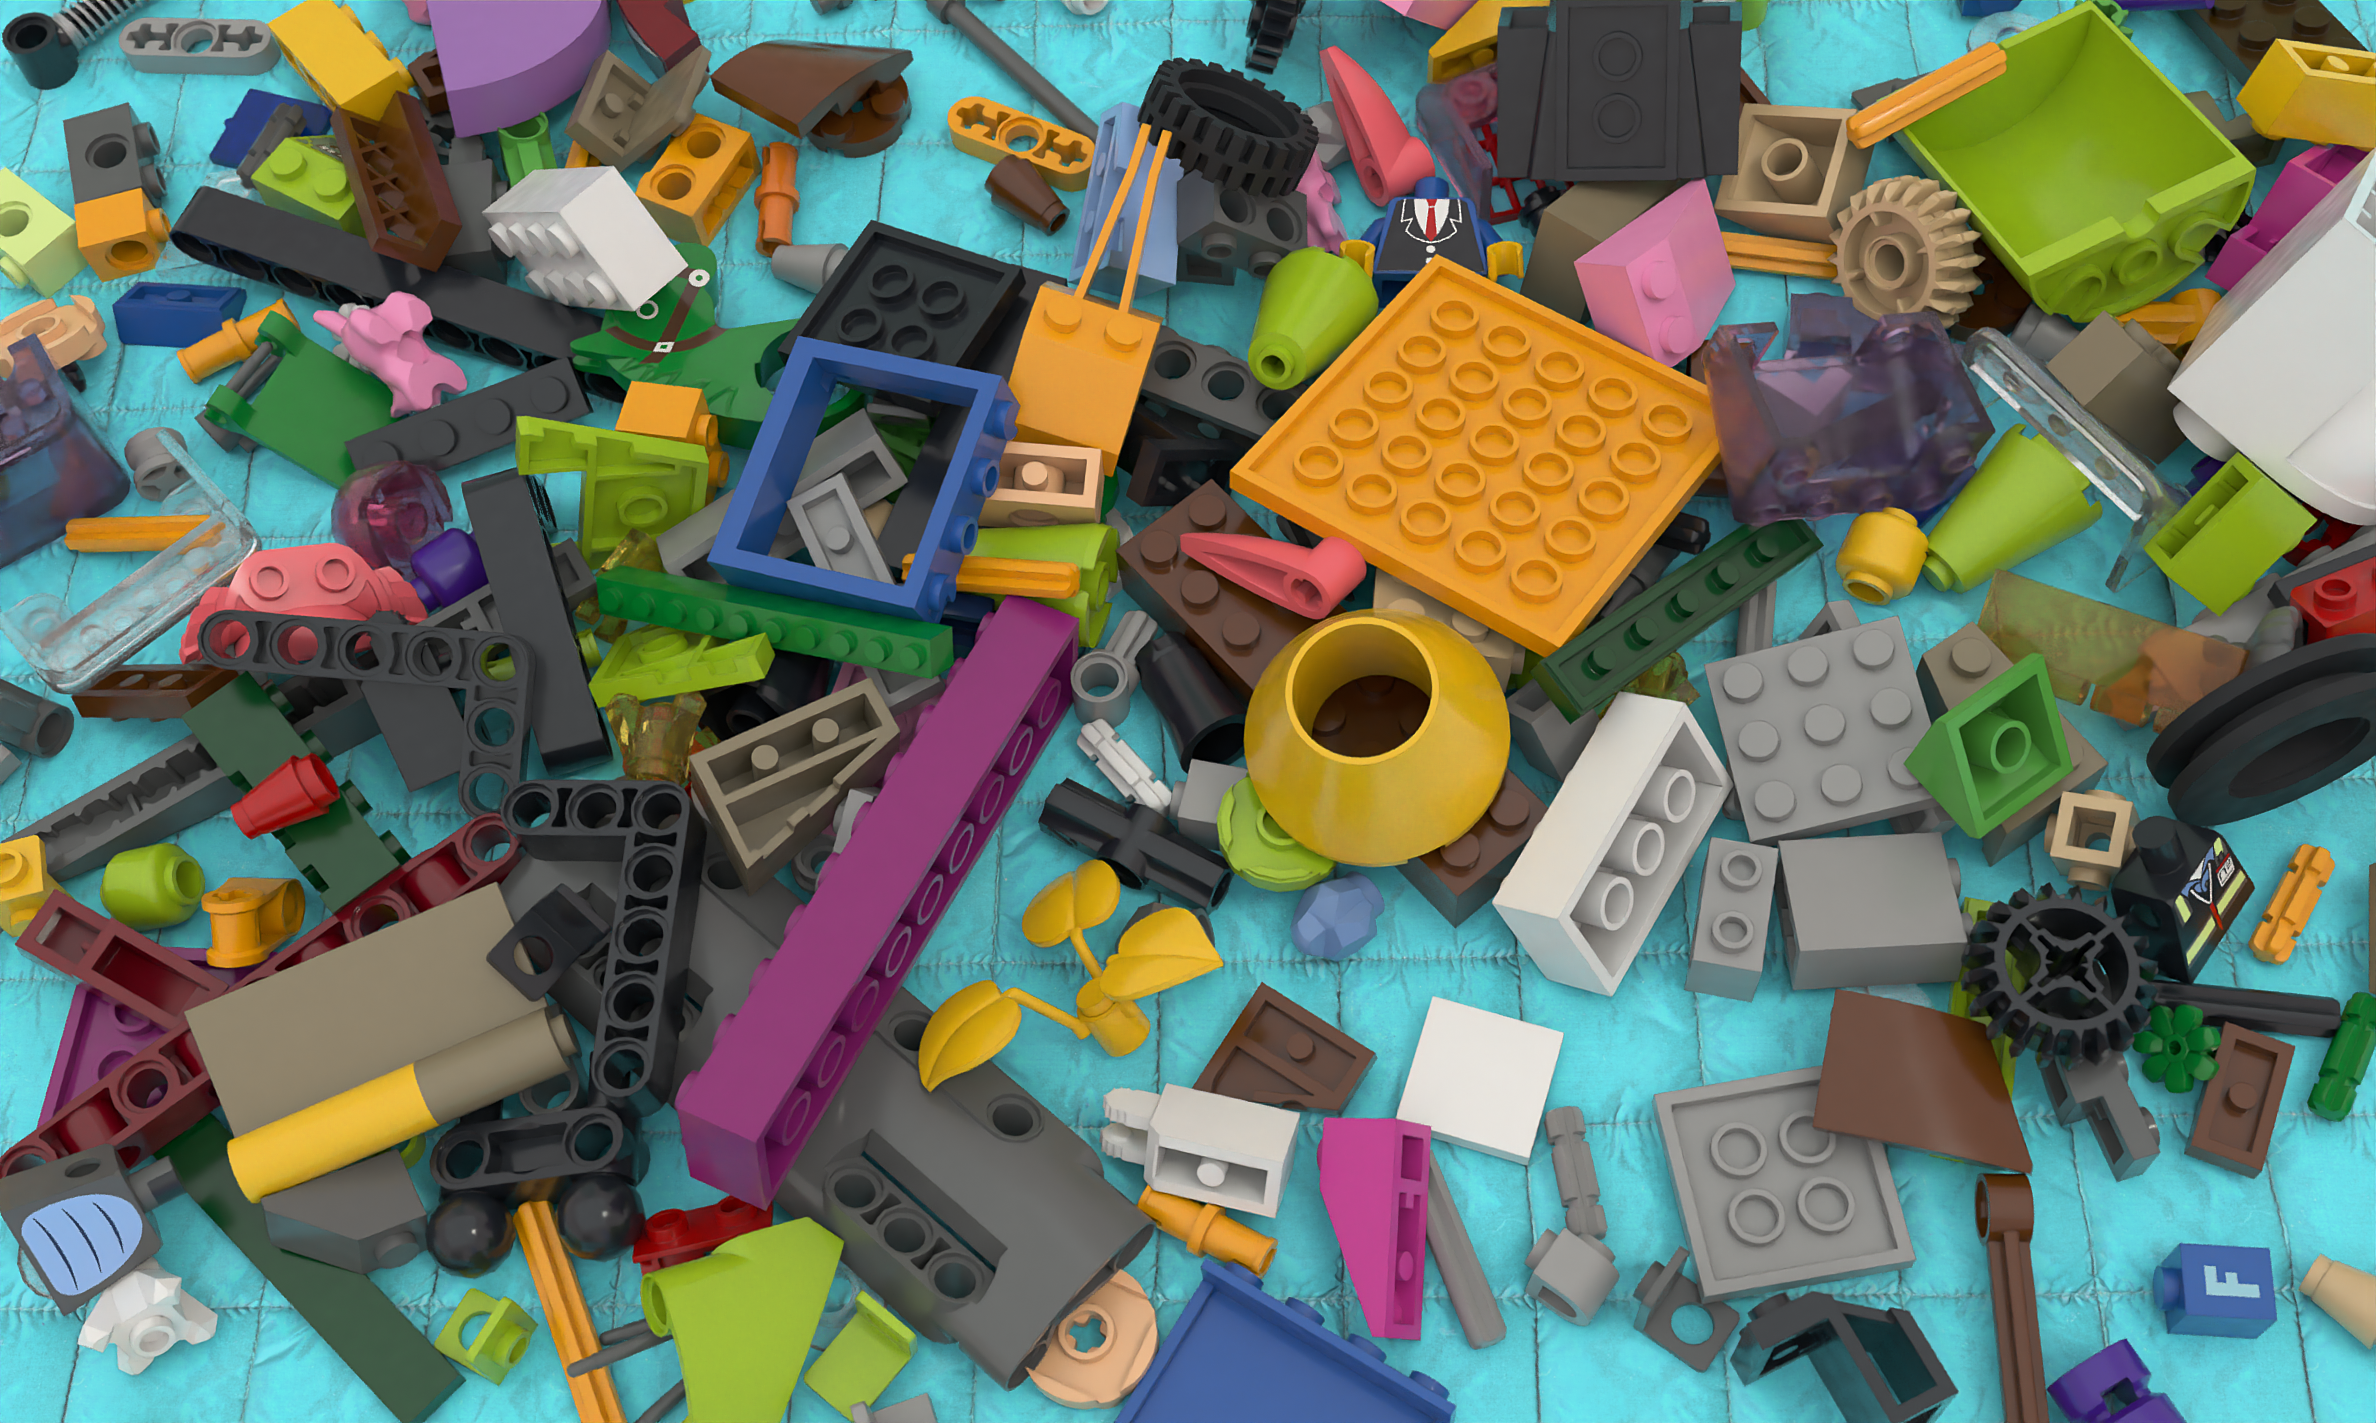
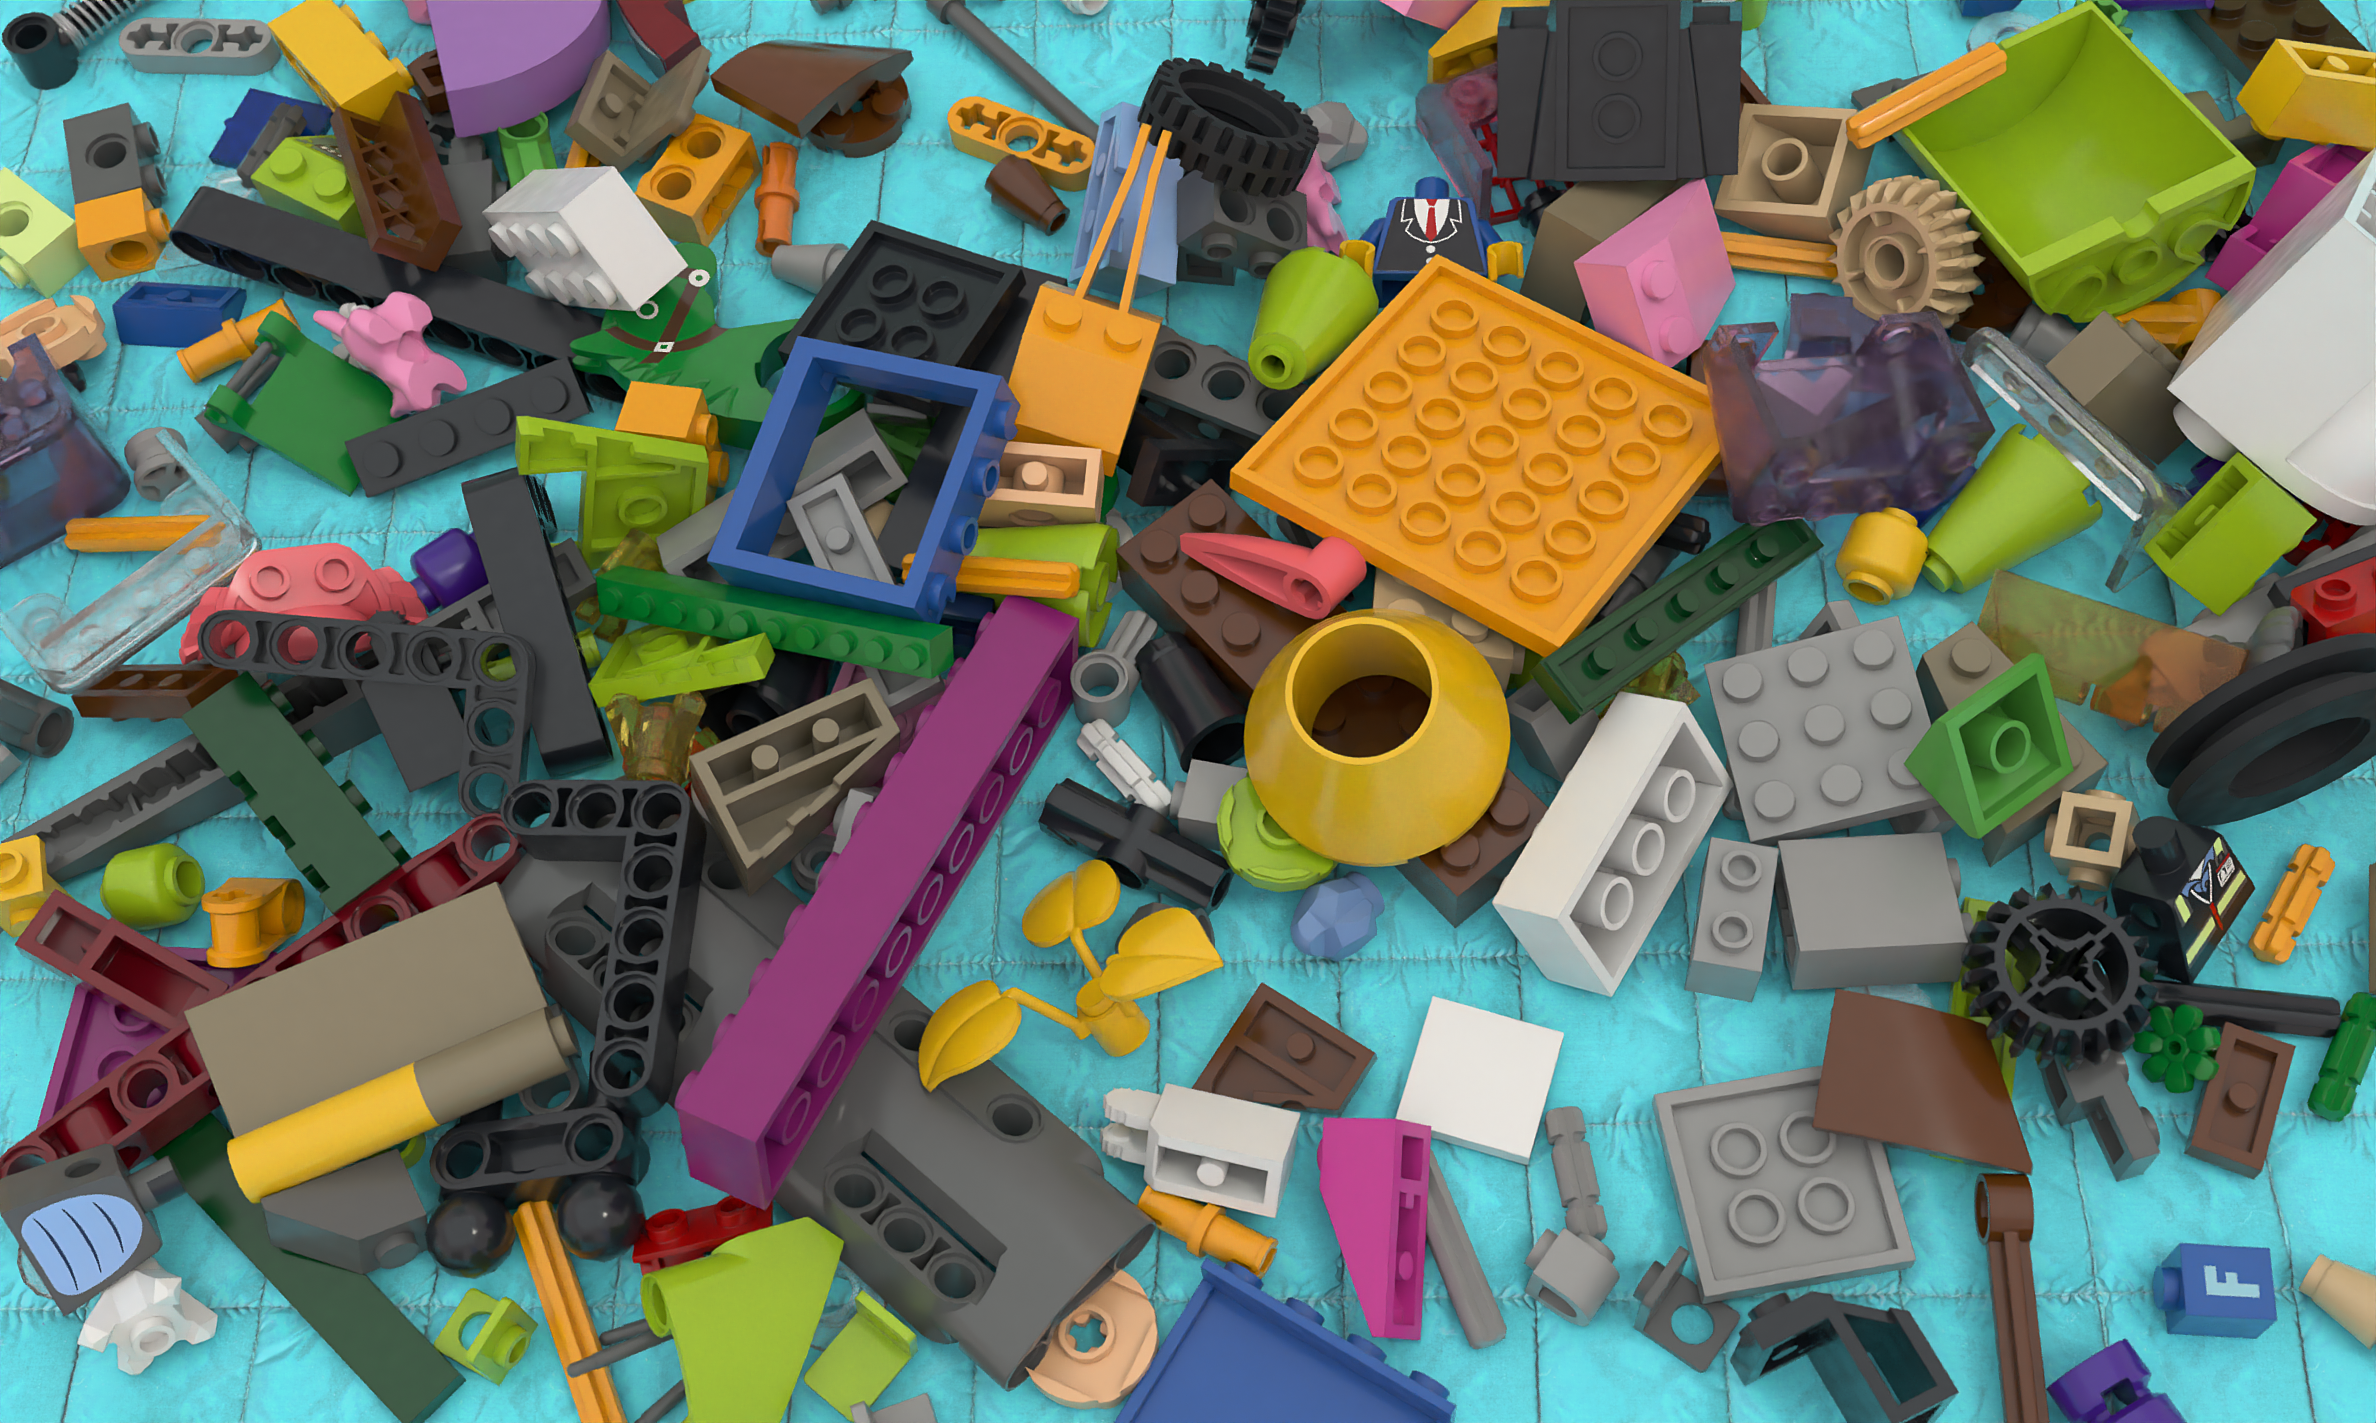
red cone [231,753,340,840] -> none
clear pink cylinder [331,460,453,580] -> none
black bracket [486,883,612,1002] -> none
coral piece [1319,45,1435,207] -> none

